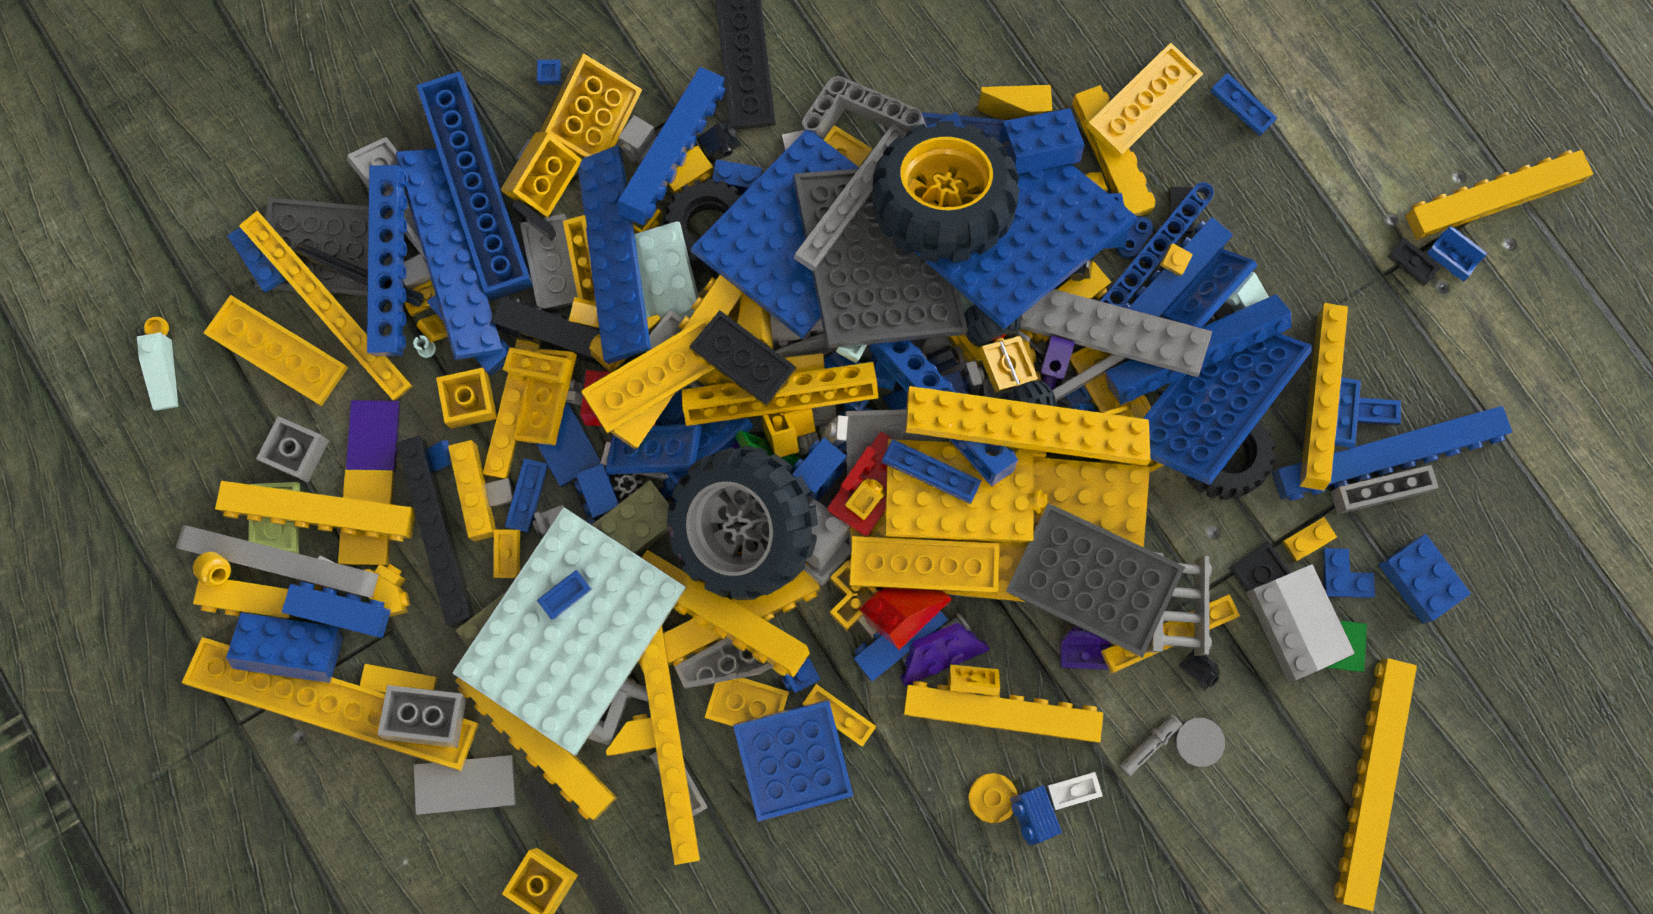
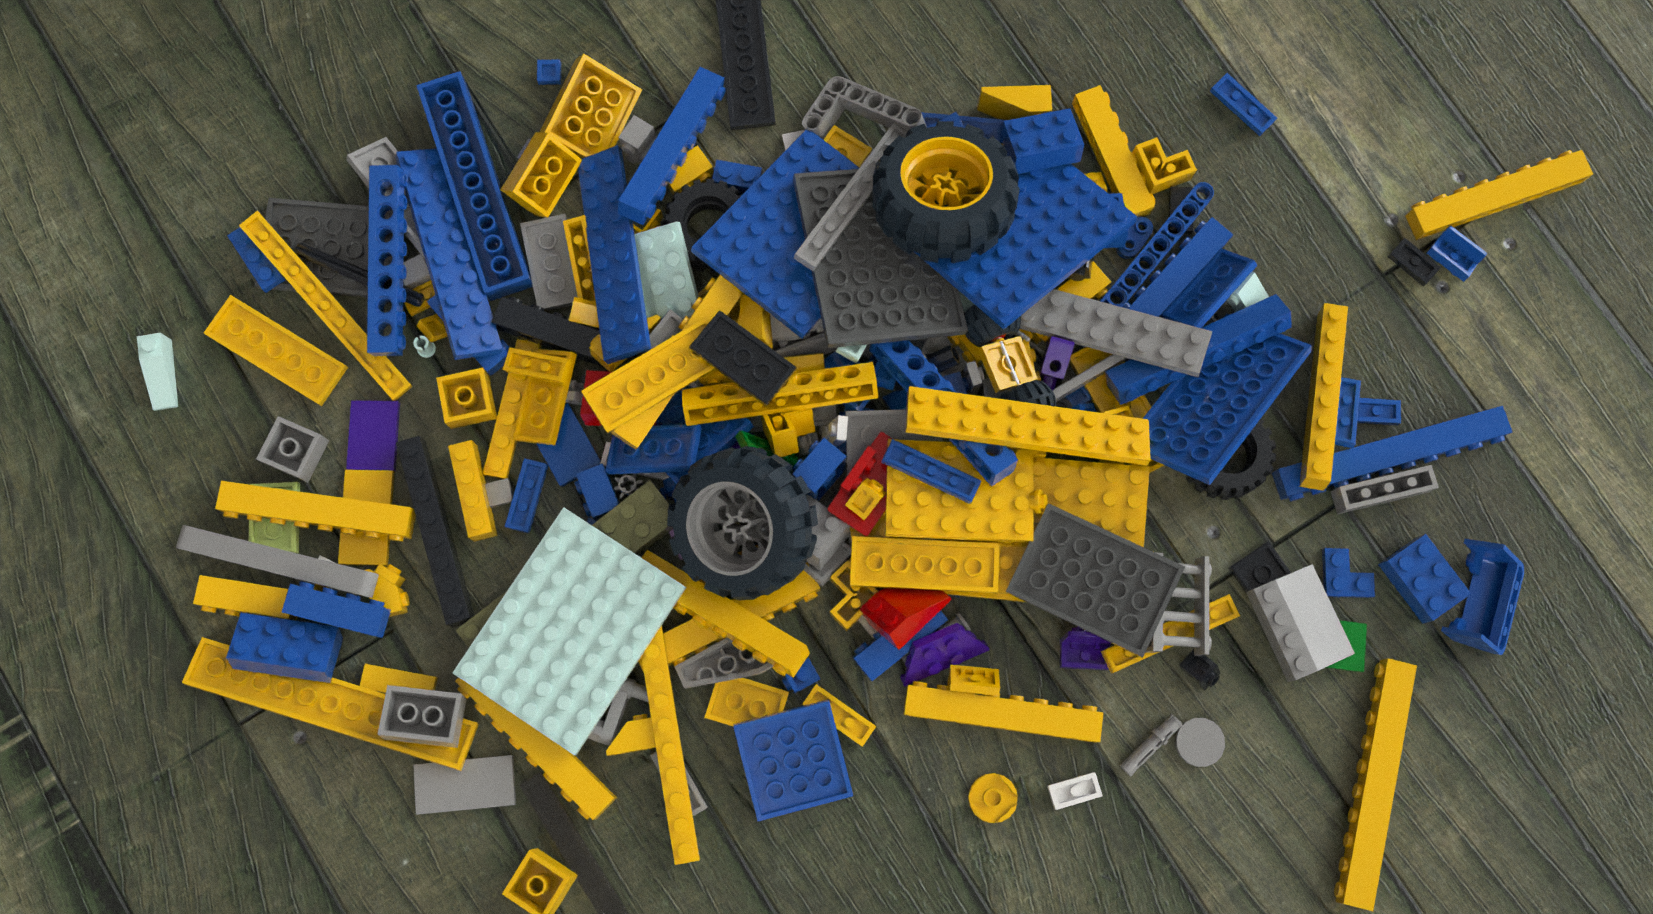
yellow plate [144,317,169,336] -> none
yellow head [193,552,231,587] -> none
blue tile [427,440,452,471] -> none
yellow plate [493,529,520,578] -> none
black tile [512,200,556,241] -> none
light grey bracket [532,505,565,537] -> none
blue tile [537,570,592,620] -> none
black brick [698,123,740,160] -> none
blue brick [1010,785,1062,845] -> none
yellow plate [1086,43,1203,158] -> none
yellow plate [1160,243,1193,276] -> none
yellow plate [1282,517,1337,562] -> none
none -> yellow brick [1133,137,1197,194]
none -> blue windscreen [1441,539,1524,655]

